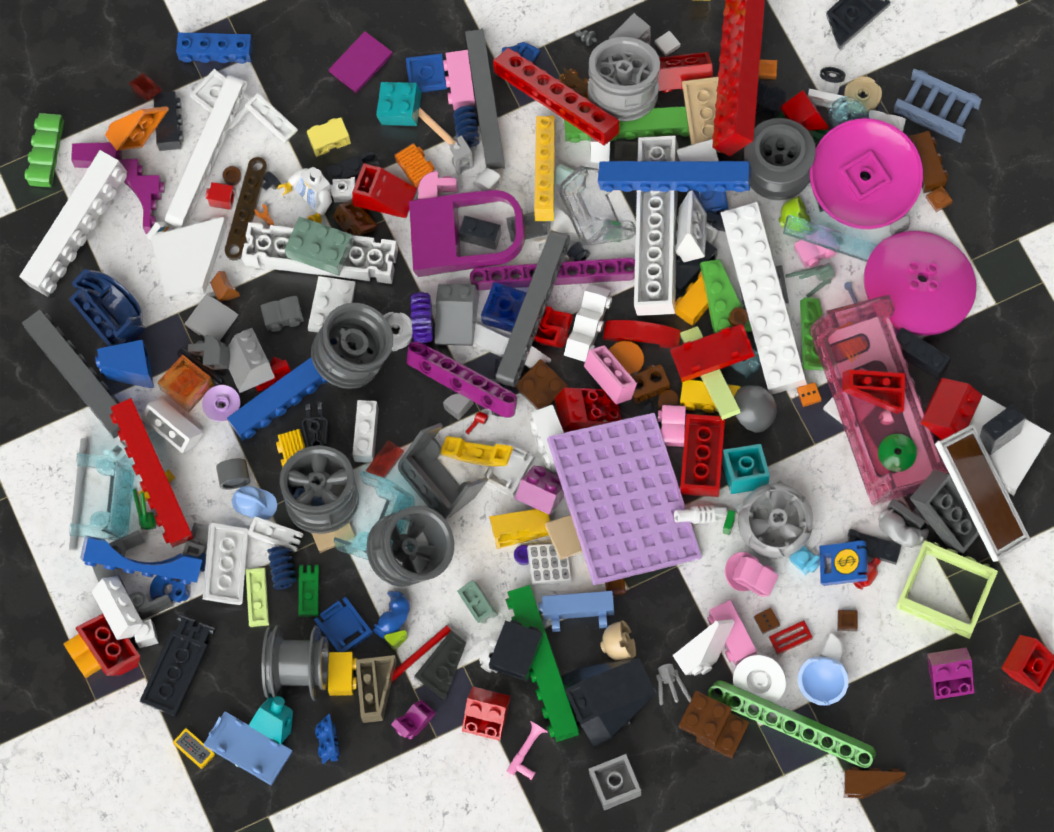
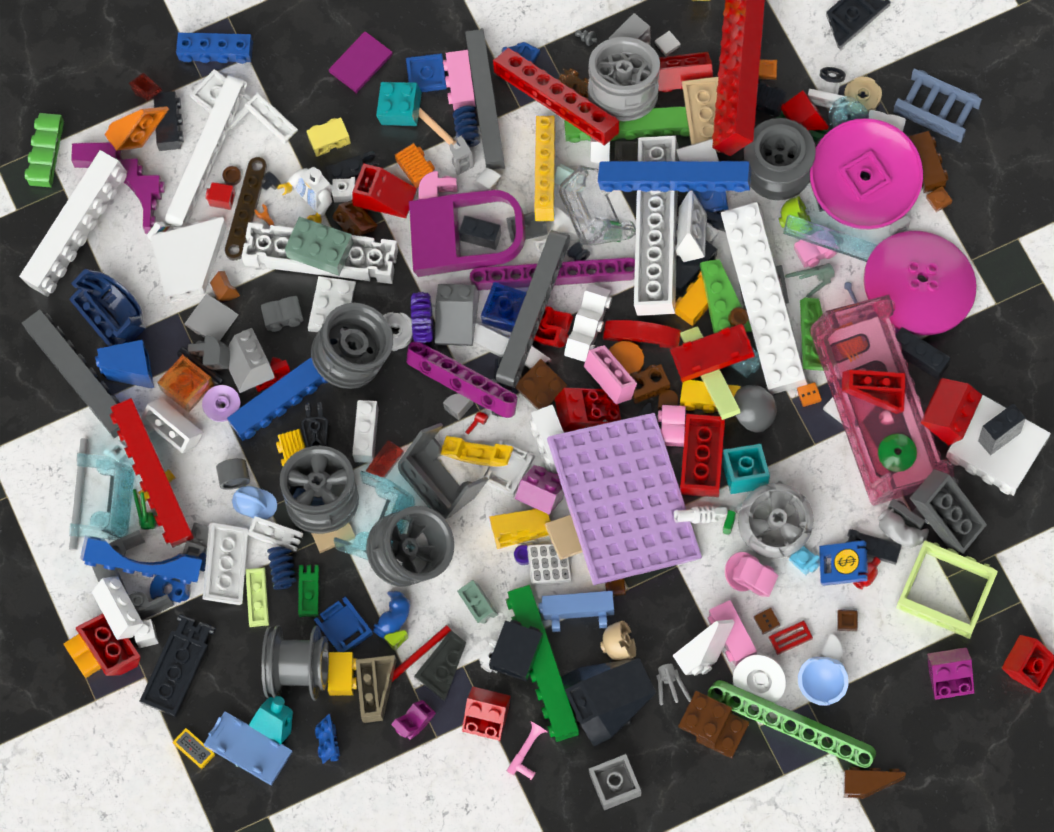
reddish brown door [935,424,1031,562] -> none

